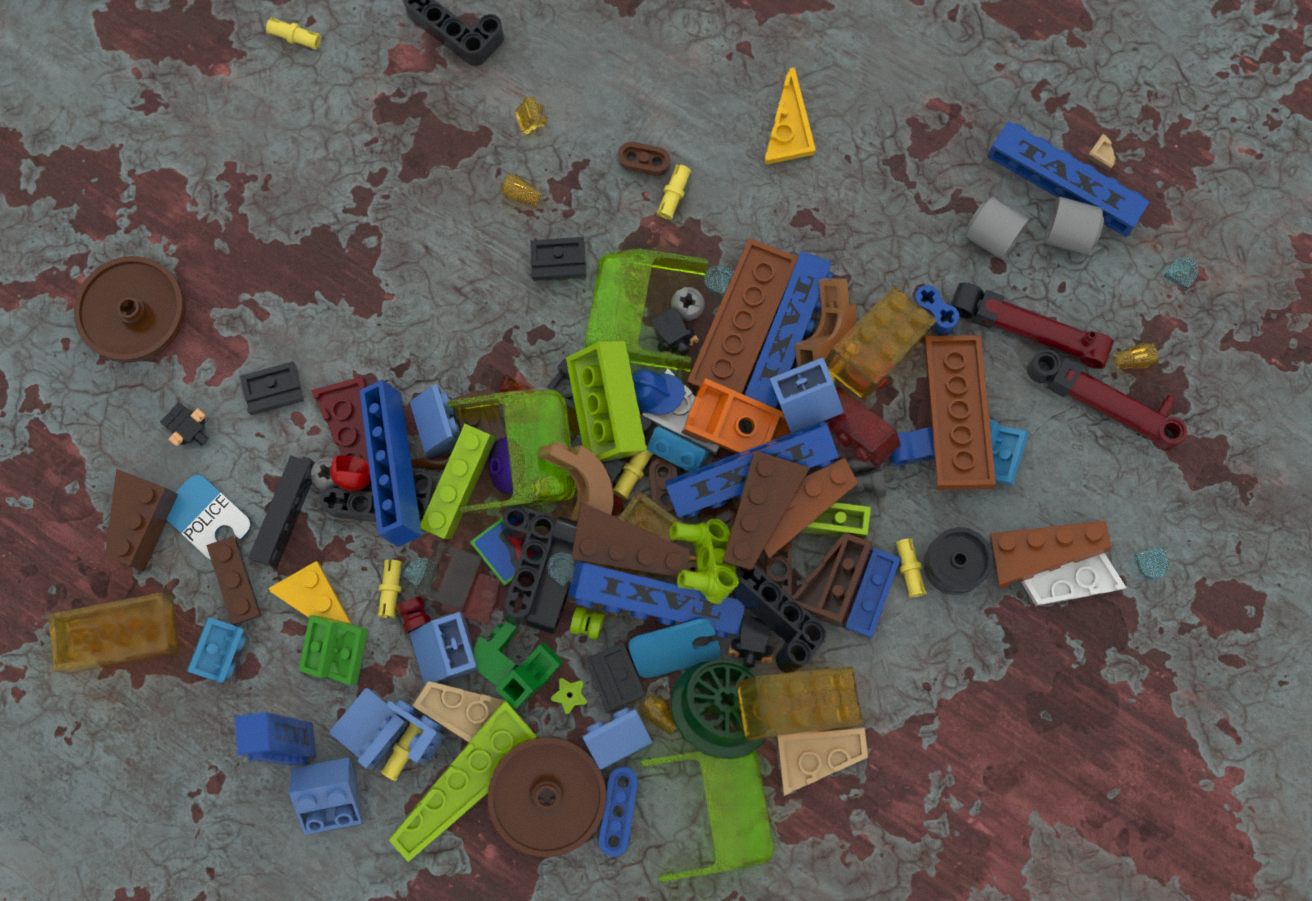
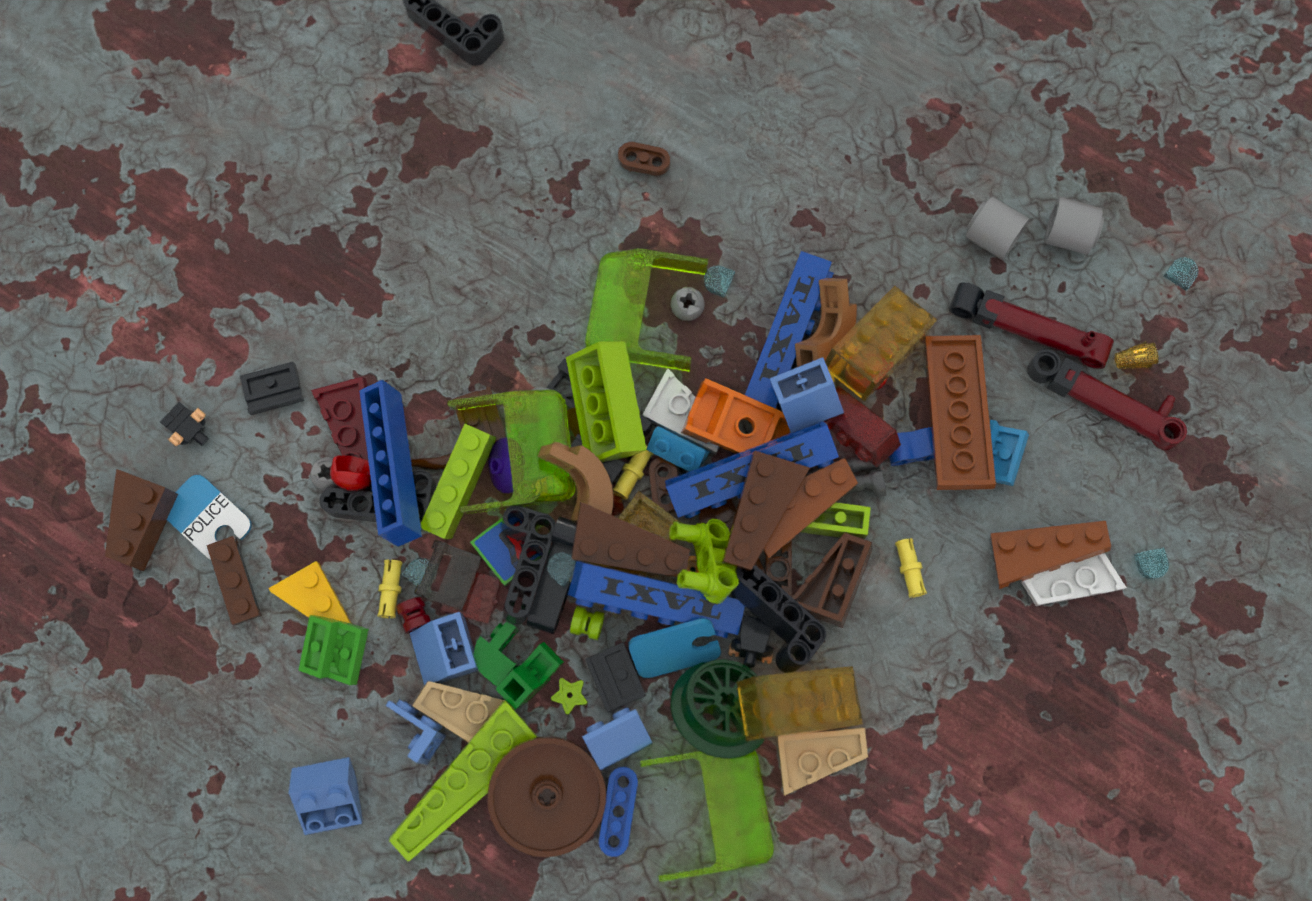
clear yellow brick [48,592,180,674] -> none
reddish brown dish [74,256,186,363] -> none
dark azure bracket [186,617,246,683] -> none
blue brick [235,712,316,766] -> none
black fence [248,455,315,569] -> none
light yellow pin [266,17,321,50] -> none
medium blue bracket [330,688,410,769] -> none
light yellow pin [380,722,424,781] -> none
medium blue slope [410,384,461,458] -> none
clear red rock [499,374,530,401] -> none
clear yellow cone [500,173,542,206] -> none
clear yellow tile [515,97,549,134] -> none
black plate [530,237,586,281] -> none
blue piece [632,369,685,415] -> none
clear yellow cone [638,692,677,735] -> none
black piece [651,307,699,361] -> none
light yellow pin [656,164,691,220] -> none
dark orange plate [687,238,799,394] -> none
yellow wing [765,67,816,165] -> none
blue plate [844,548,901,638] -> none
blue axle [911,285,959,336] -> none
black wheel [924,527,993,595] -> none
blue brick [987,121,1150,237] -> none
tan tile [1087,134,1115,171] -> none

